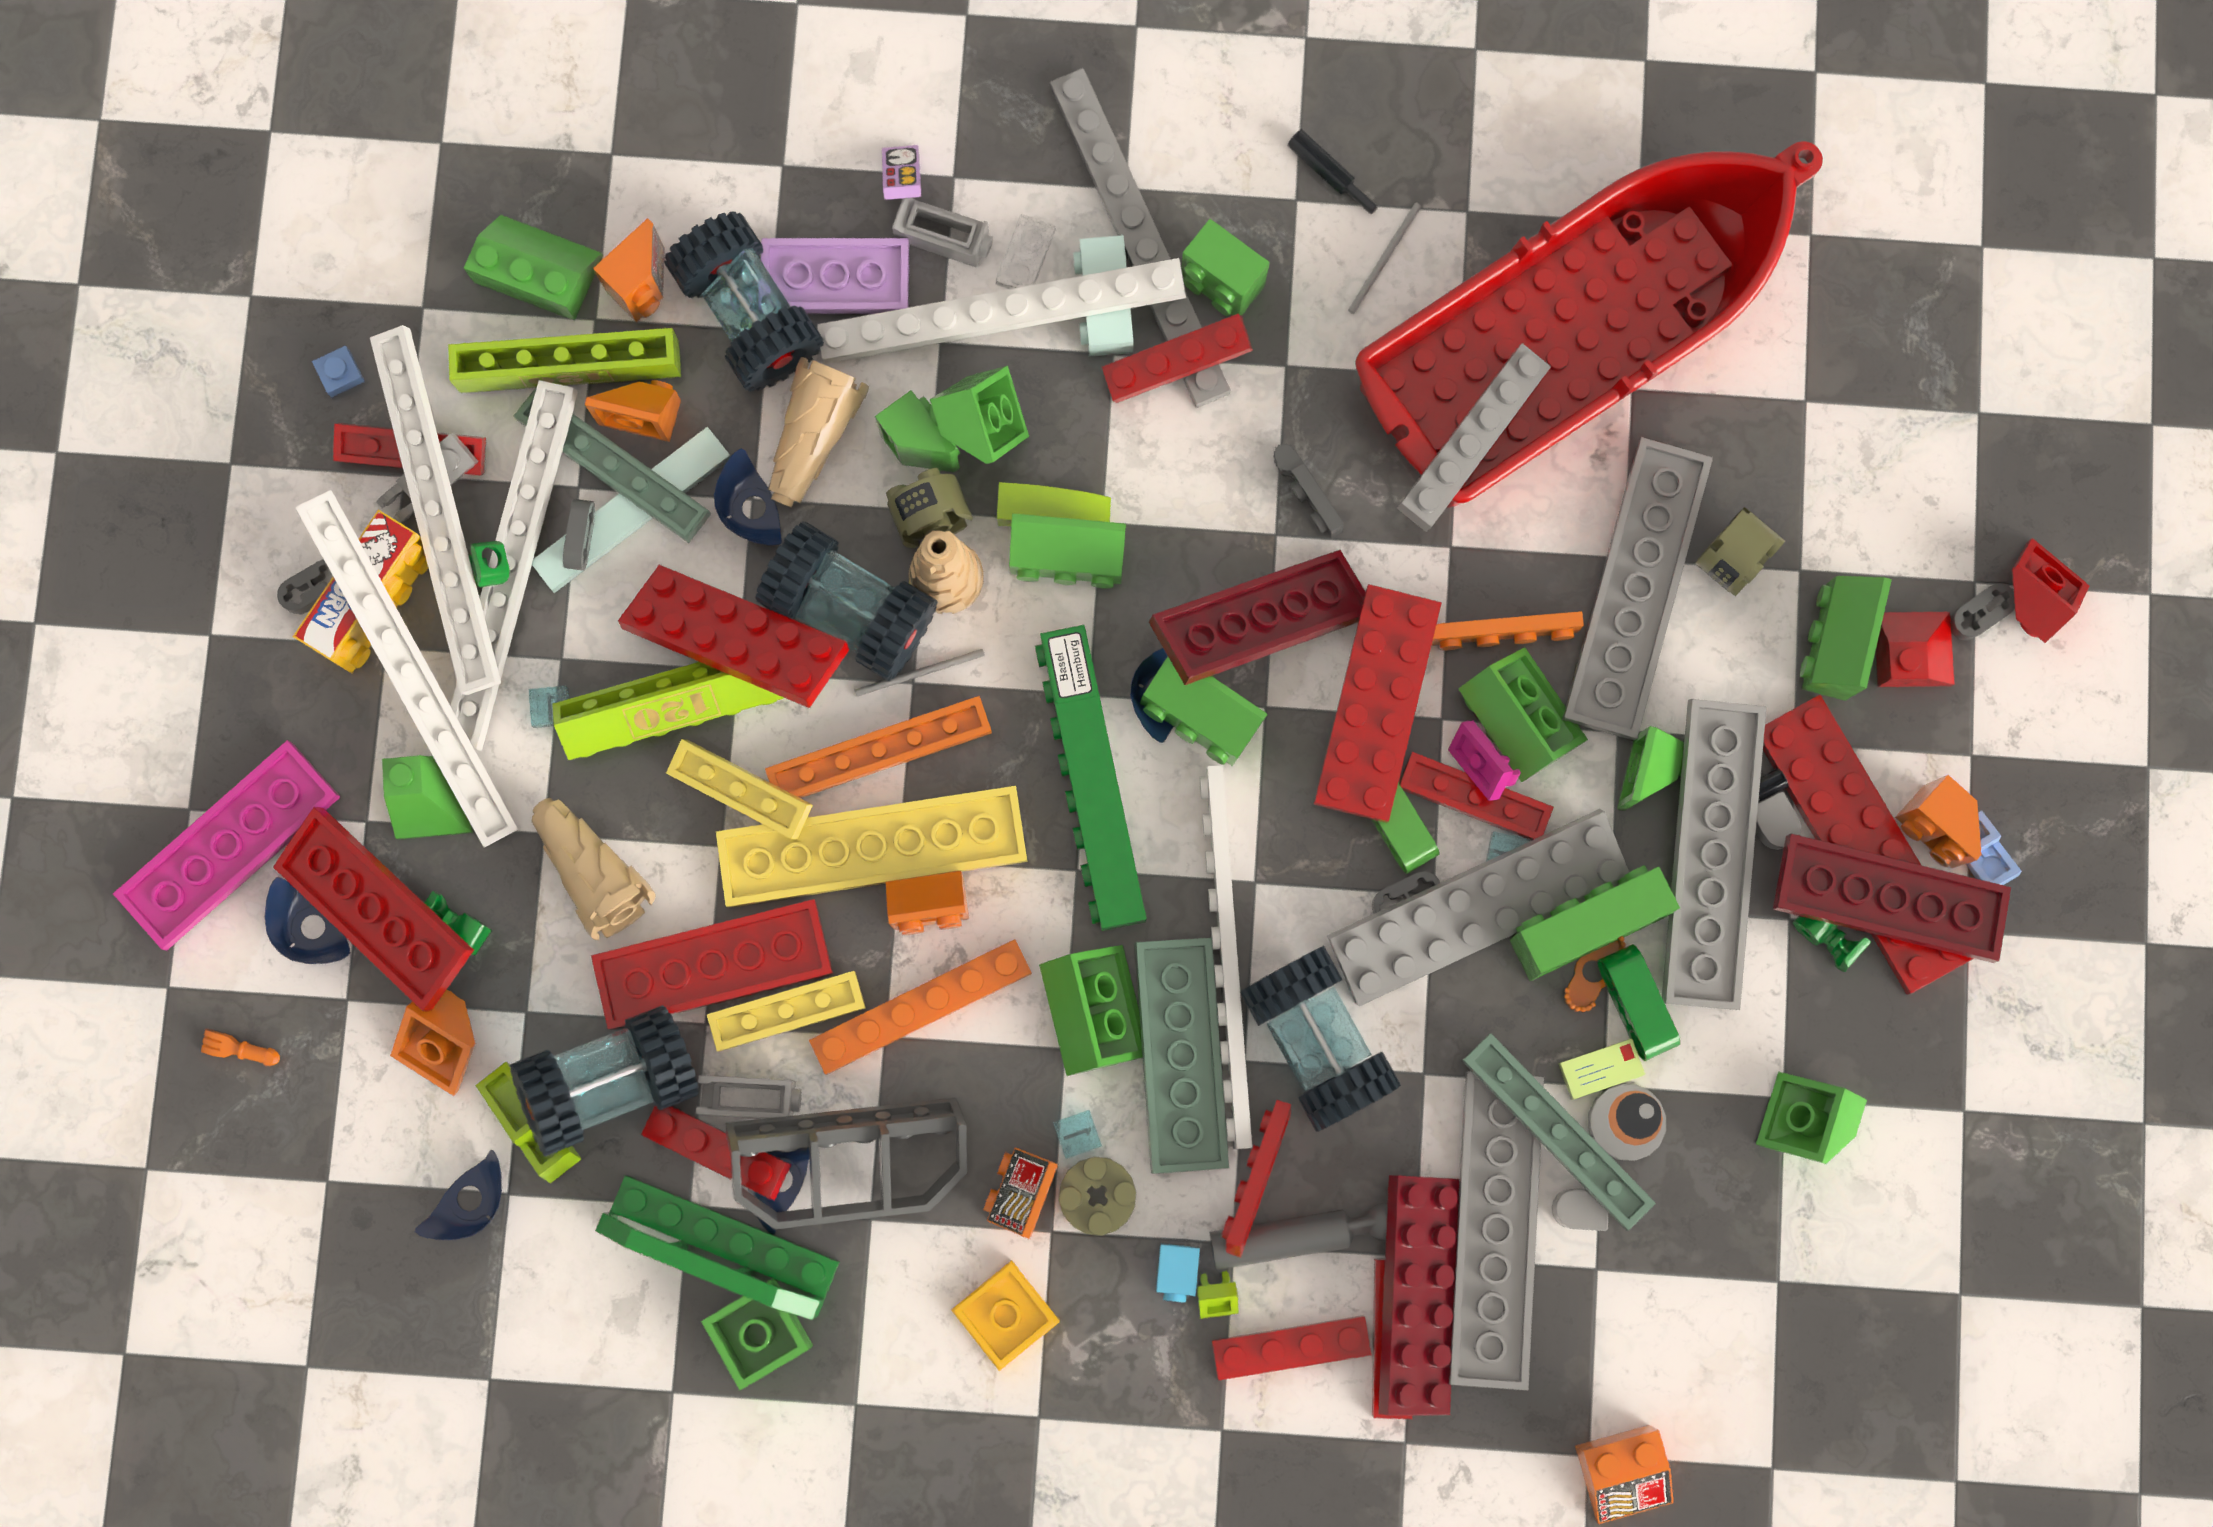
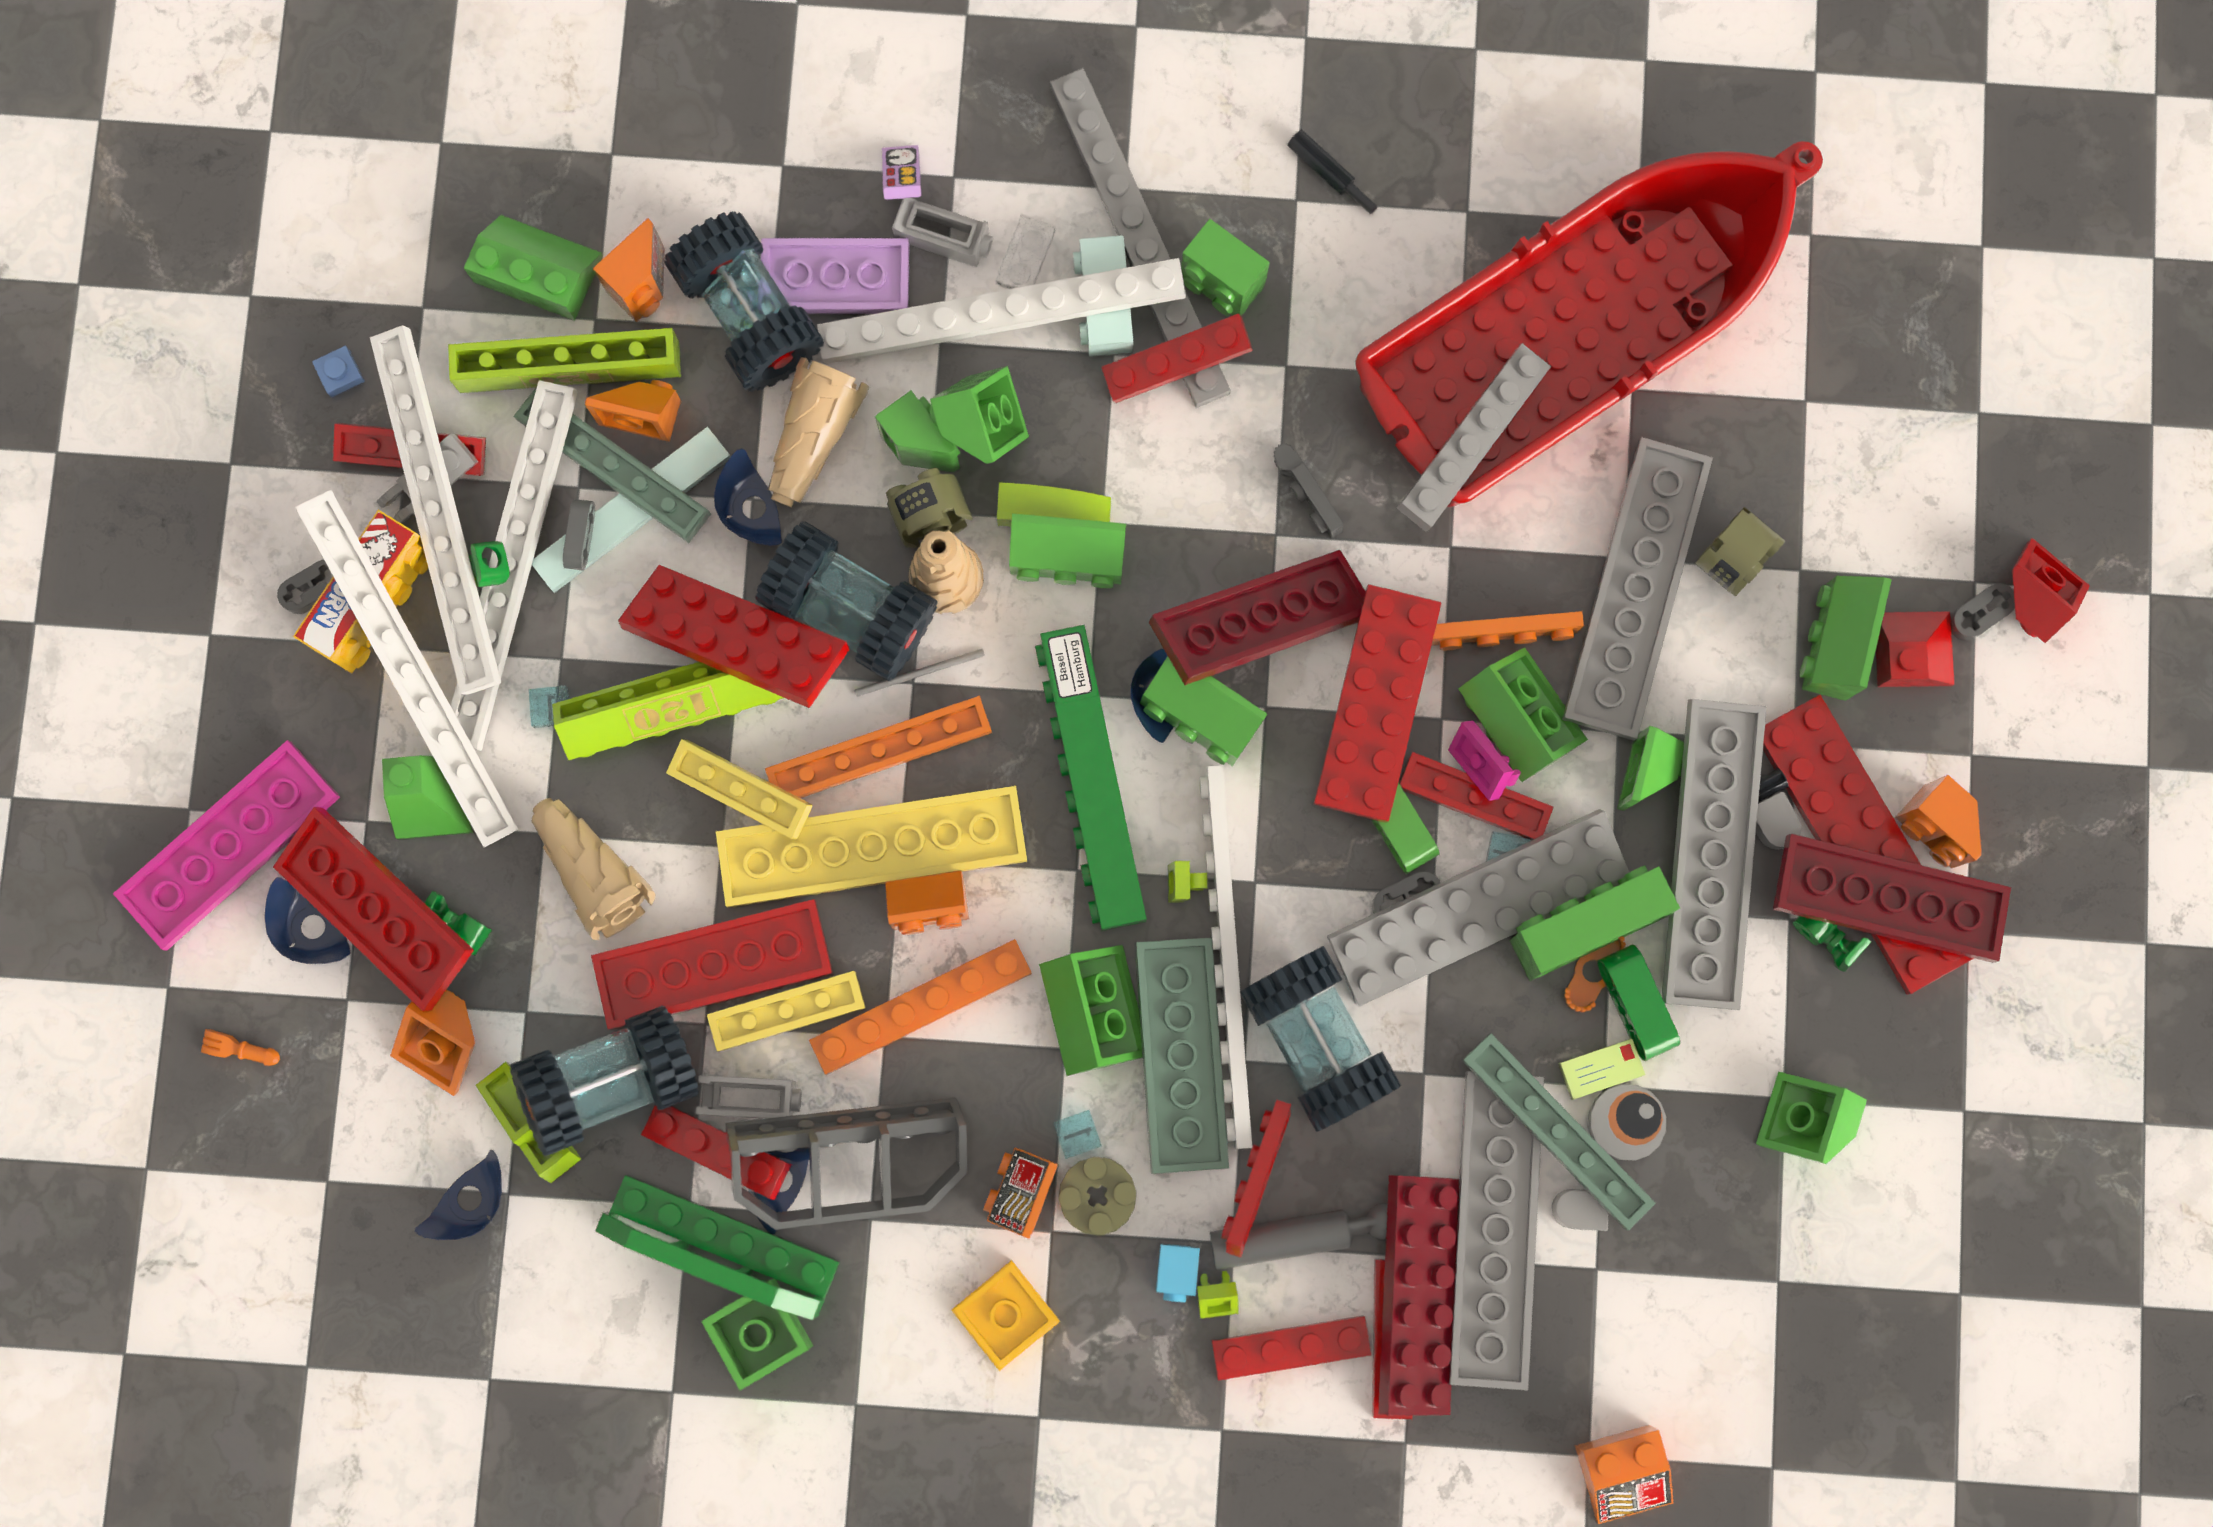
light grey axle [1348,202,1421,314] -> none
light blue slope [1966,810,2022,885] -> none
none -> lime tile [1168,861,1208,903]

